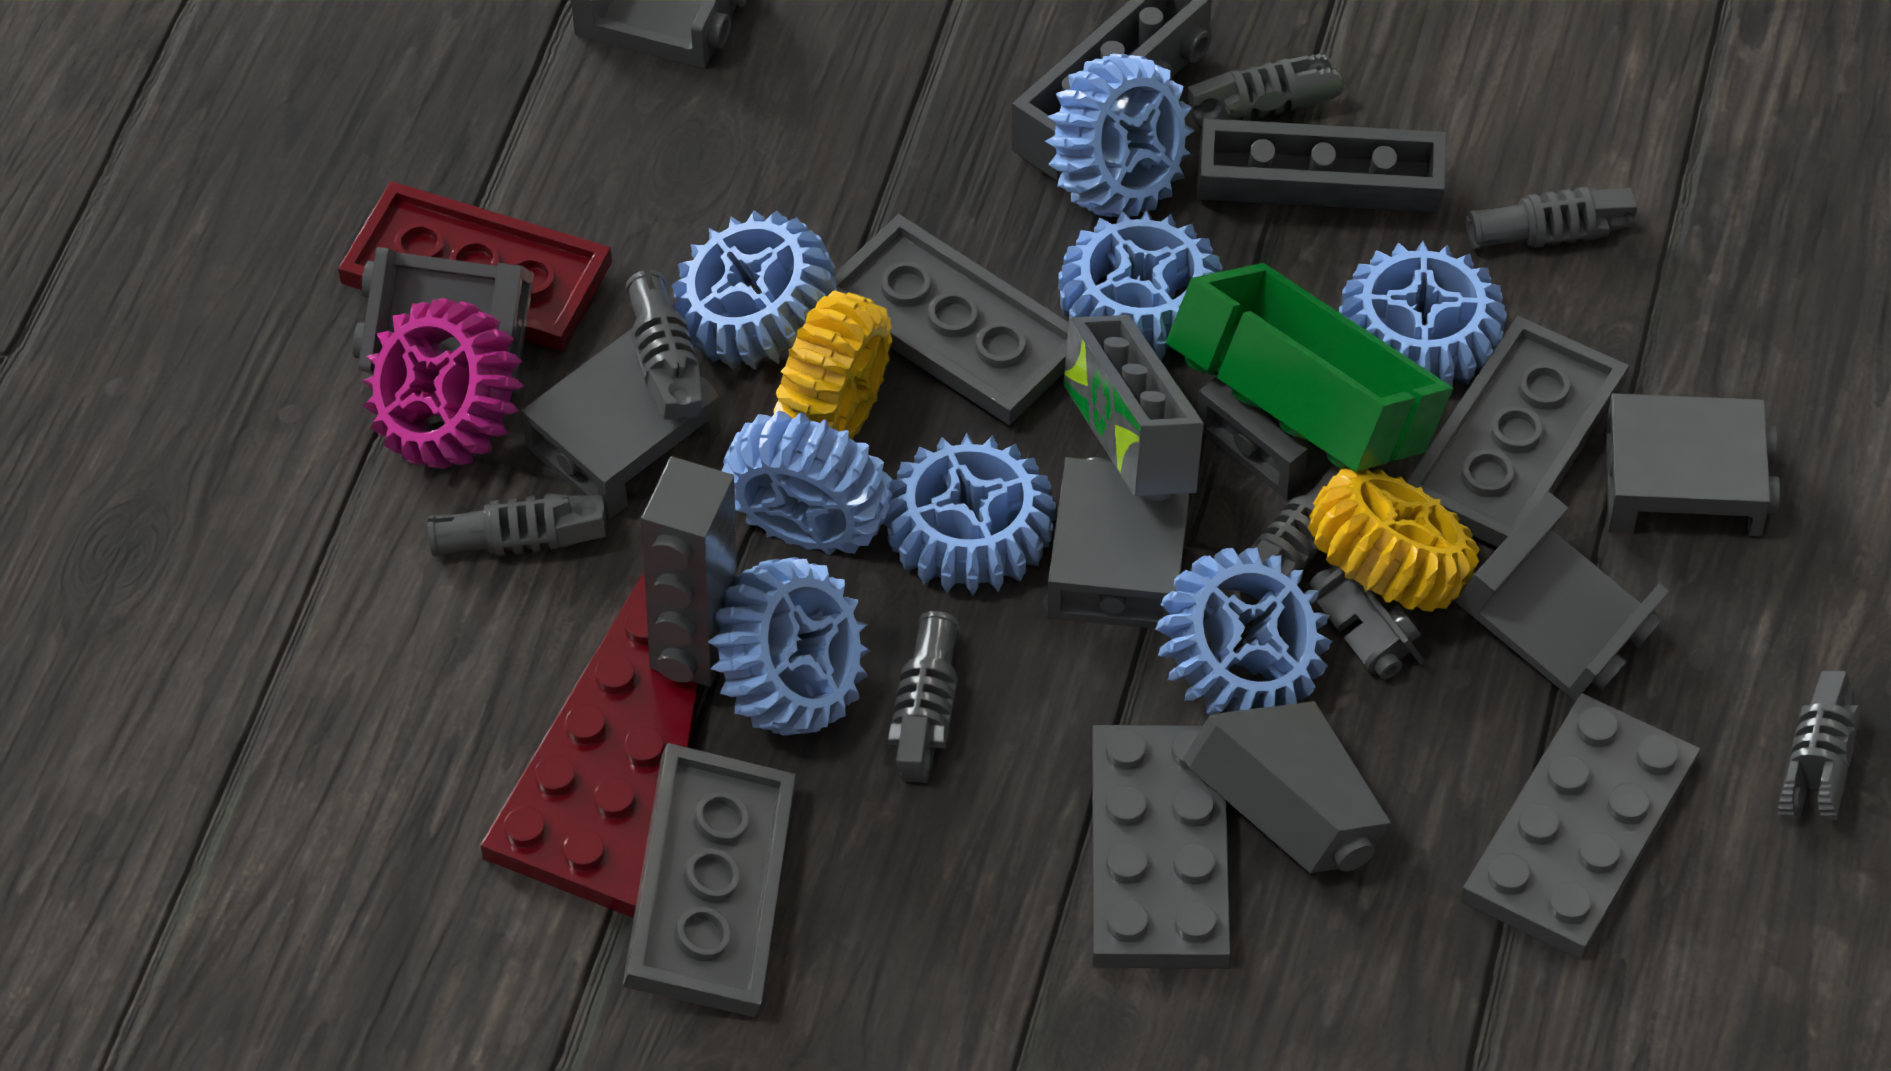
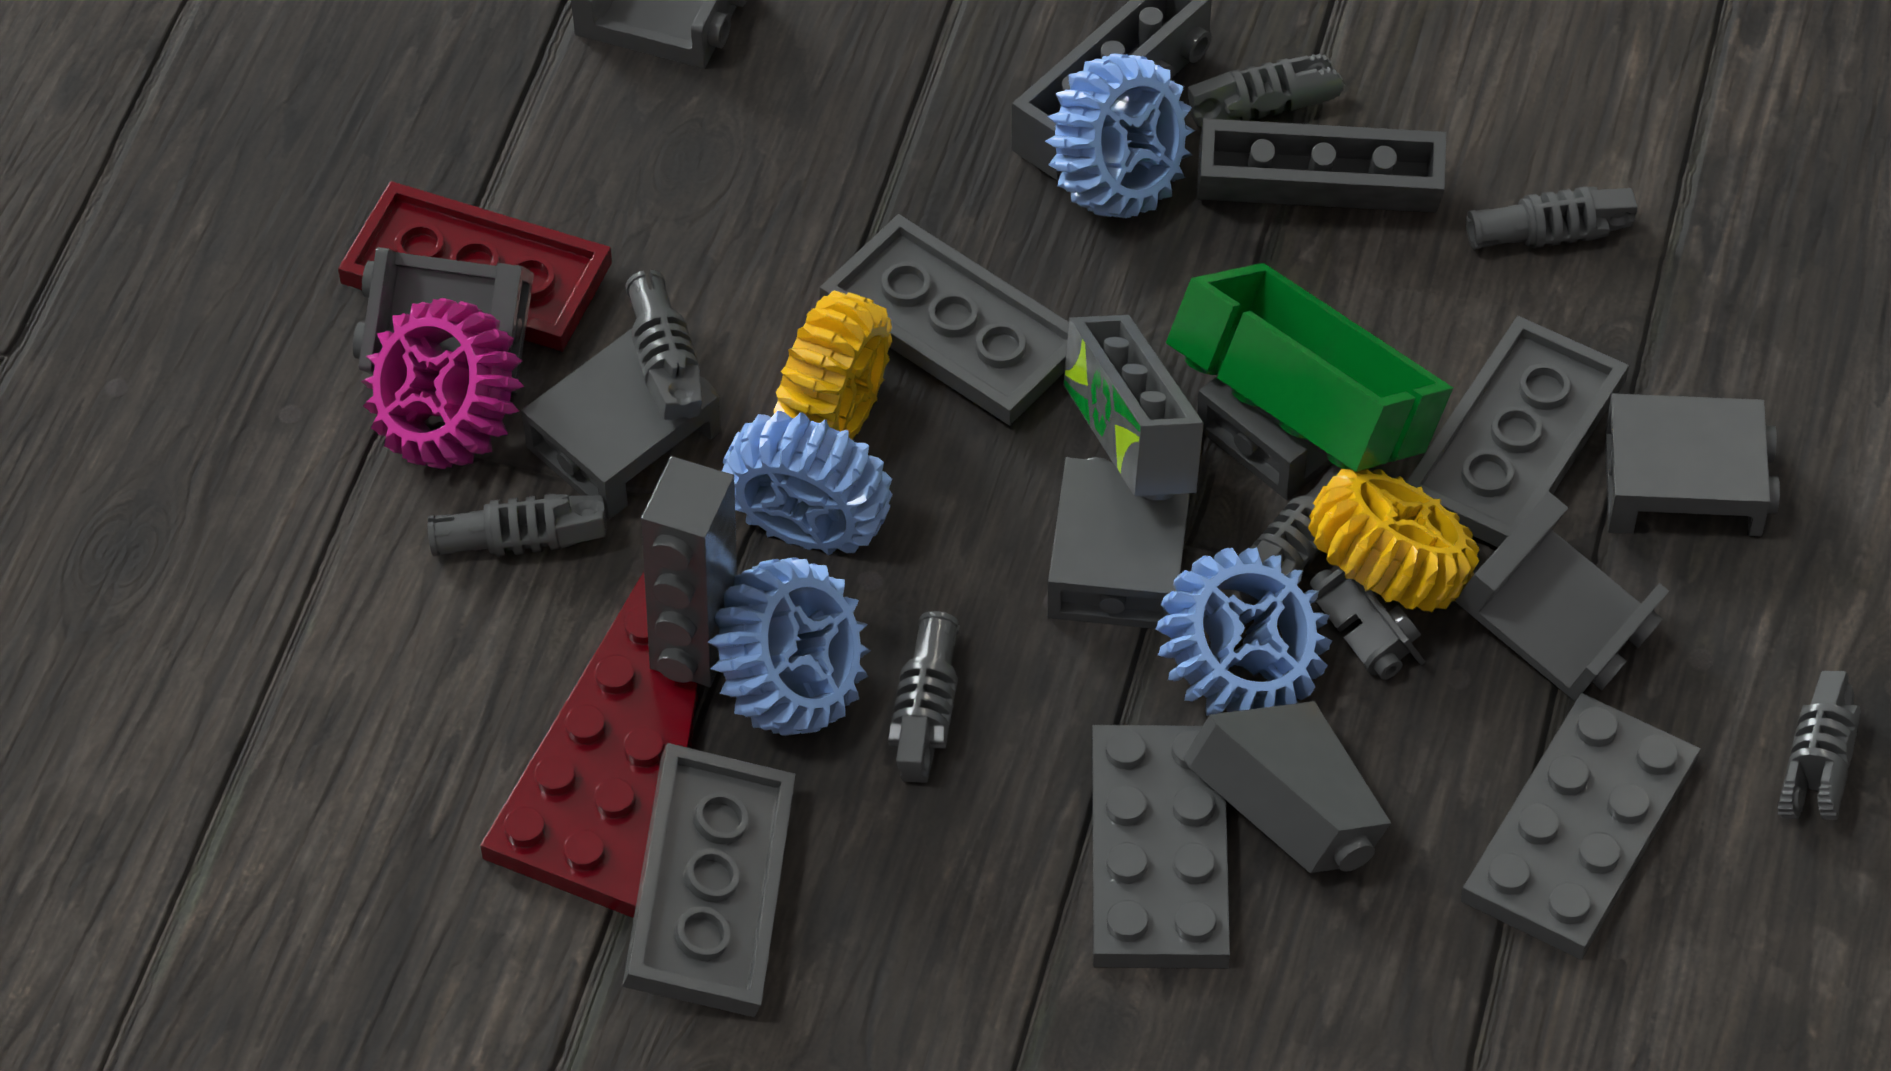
light blue gear [672,210,837,370] -> none
light blue gear [884,433,1056,596] -> none
light blue gear [1058,210,1222,360] -> none
light blue gear [1339,241,1507,386] -> none

